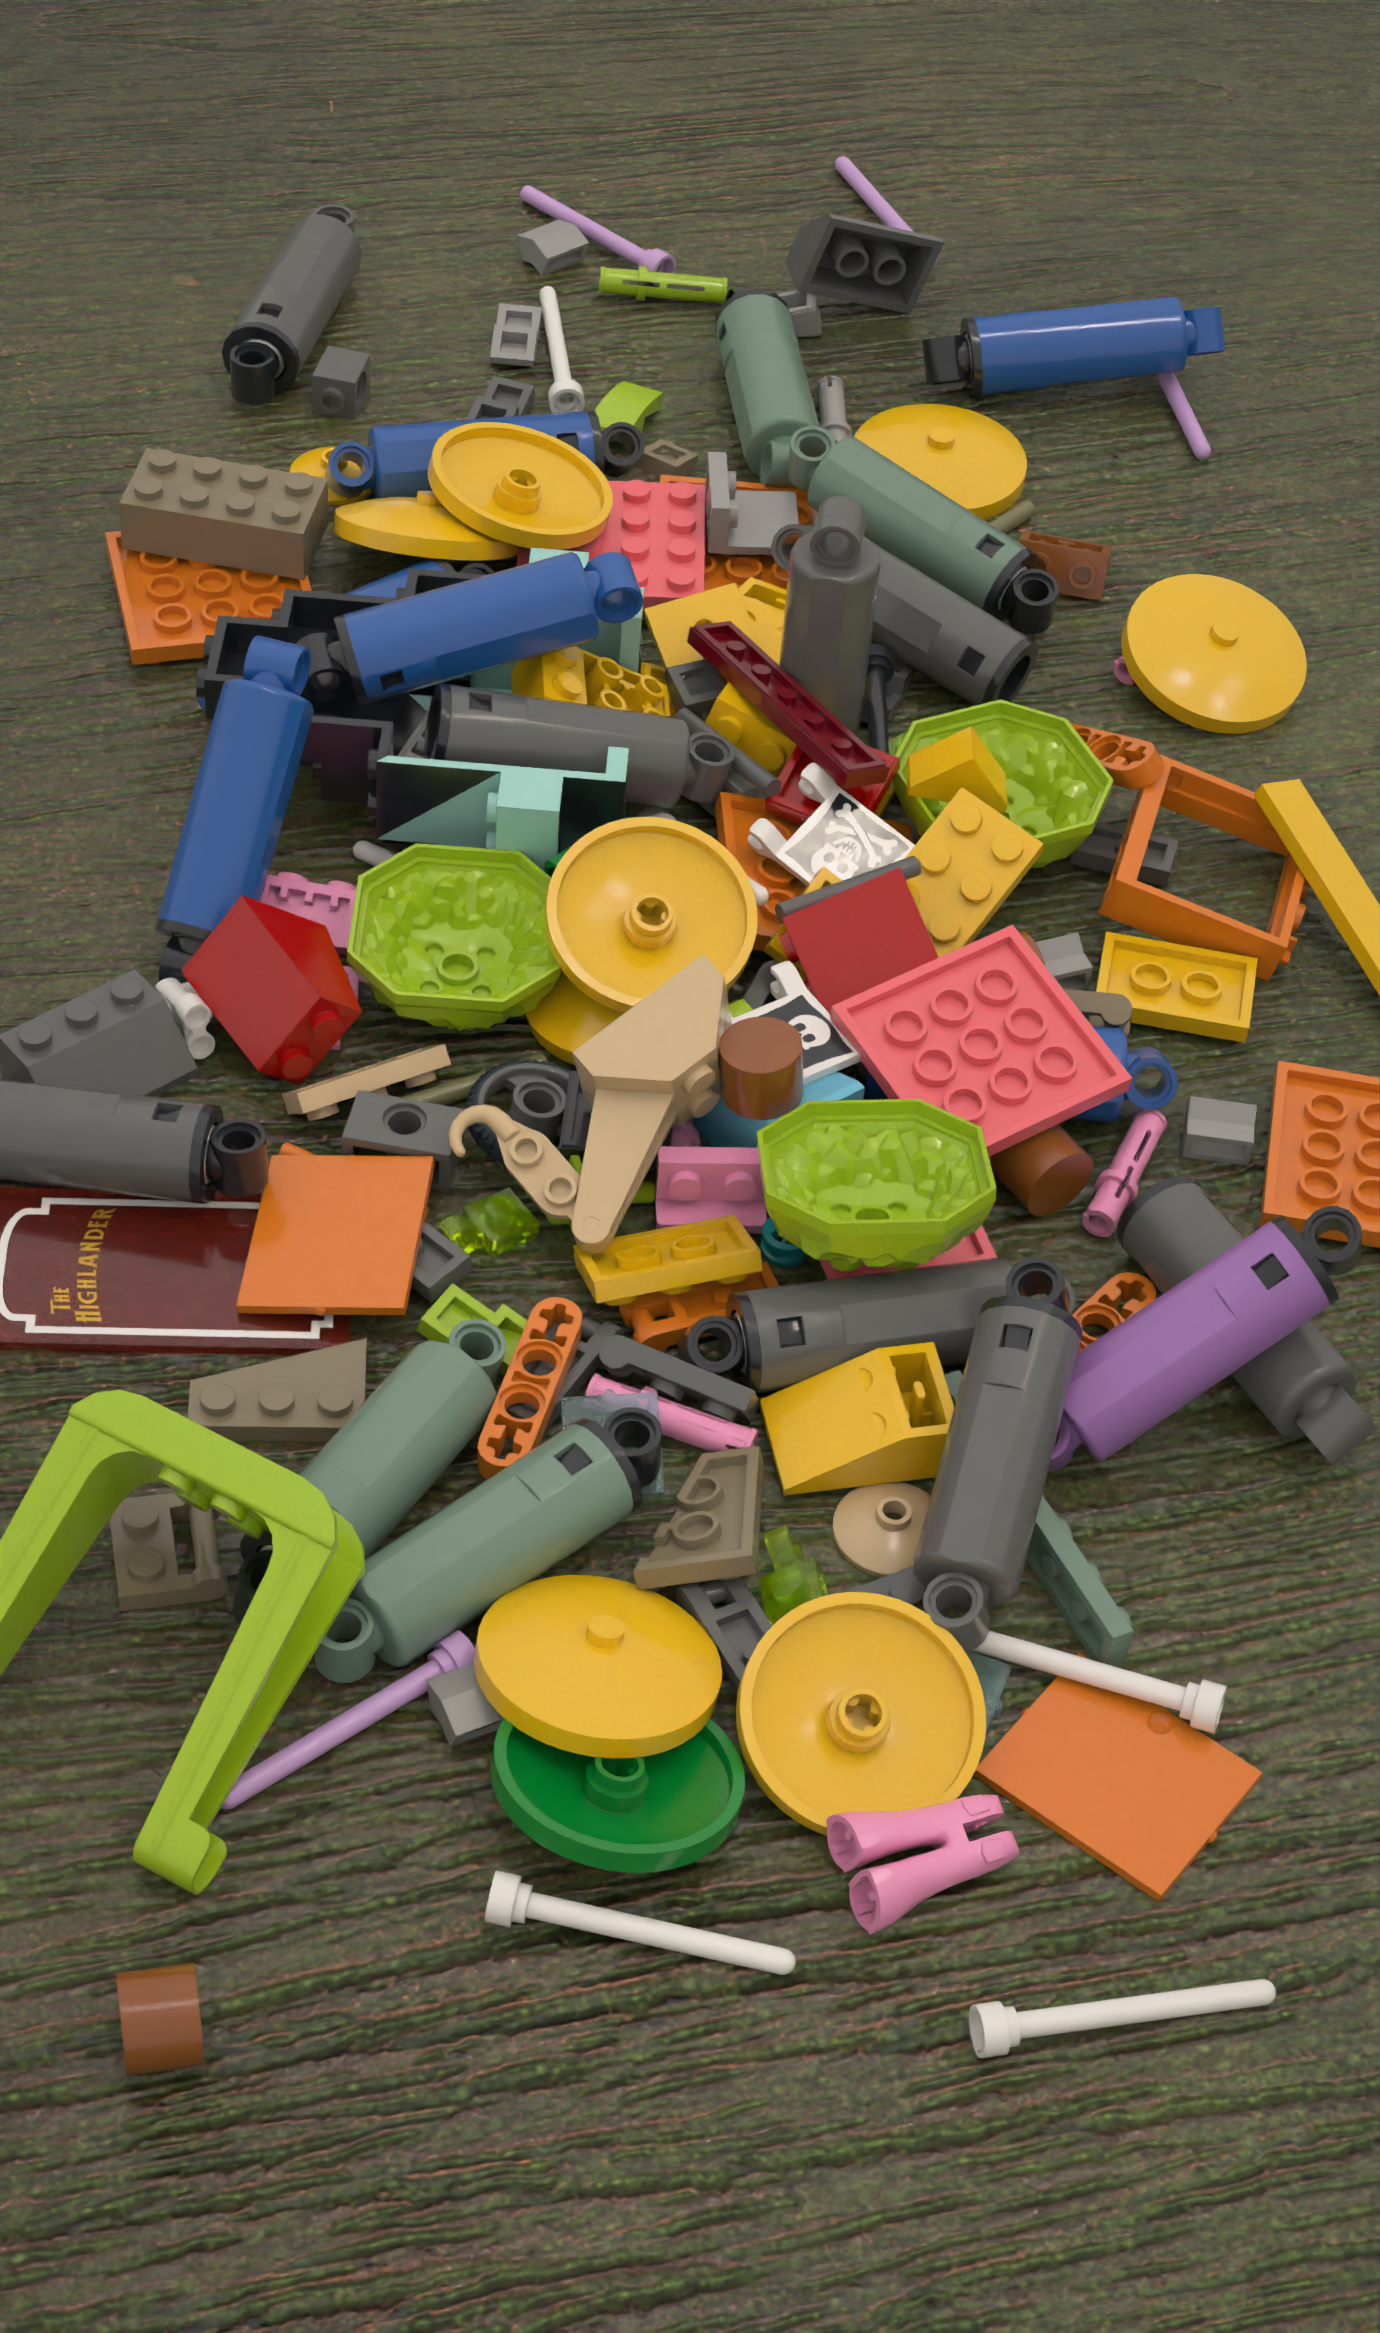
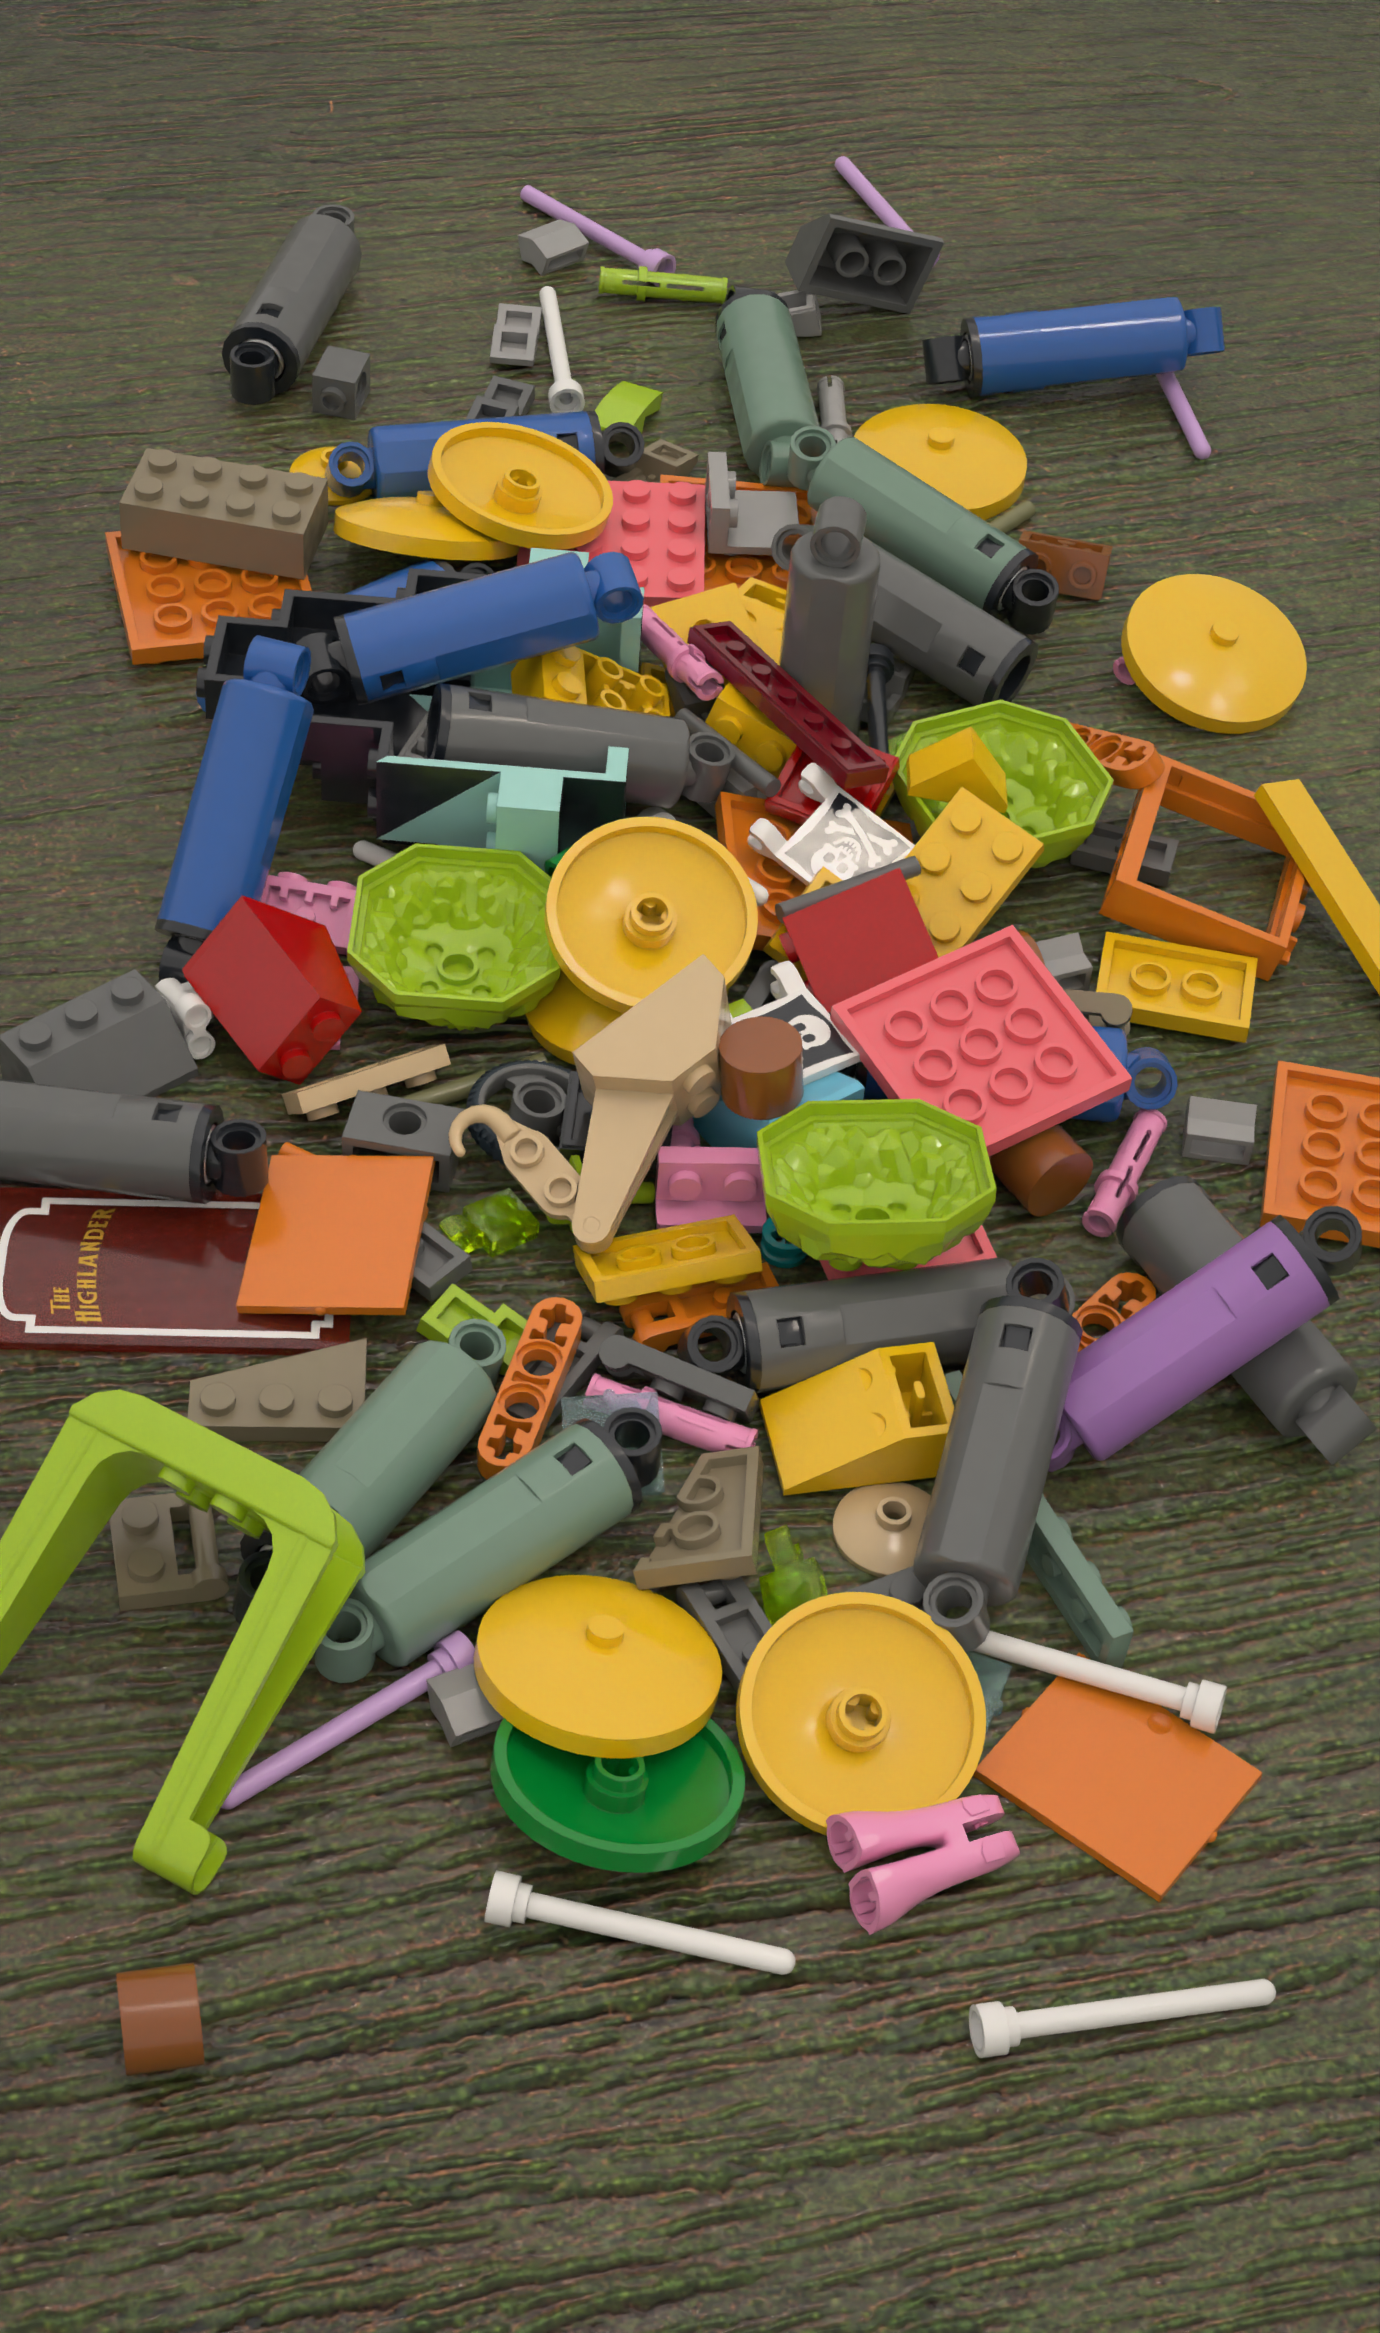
none -> bright pink pin [641,605,724,701]

